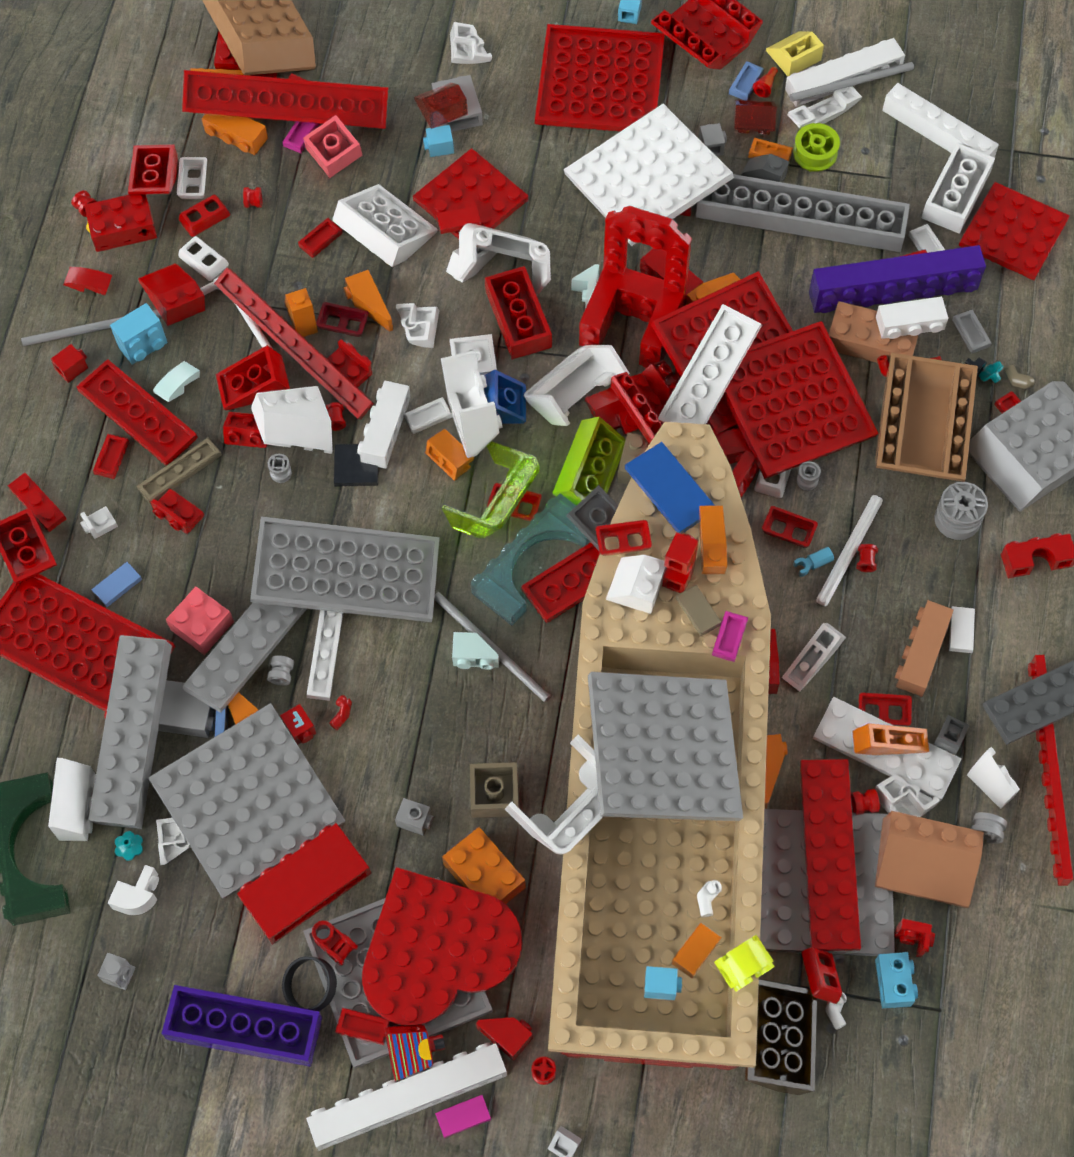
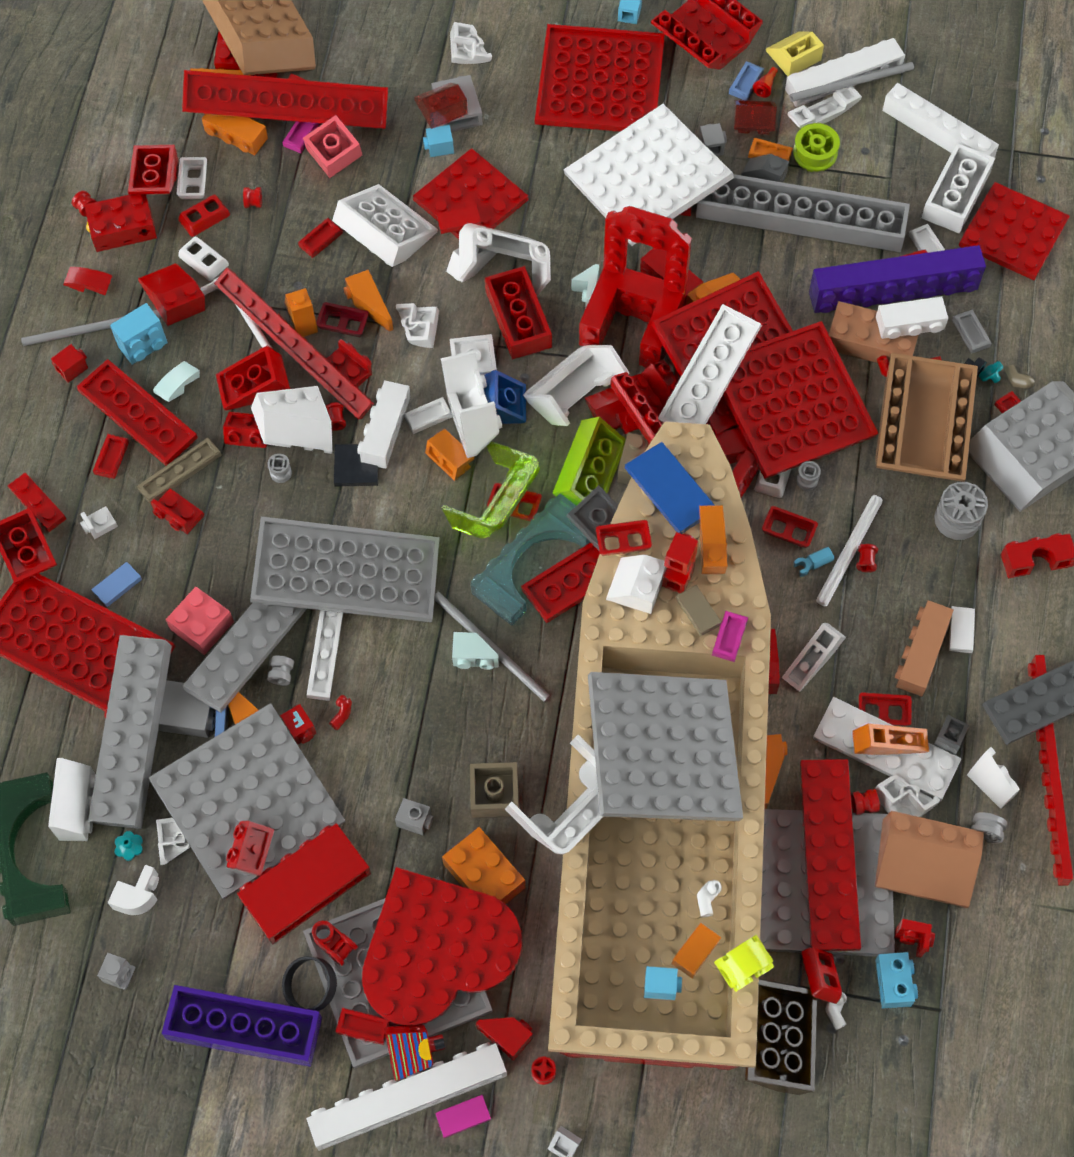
none -> red bracket [226,821,275,876]

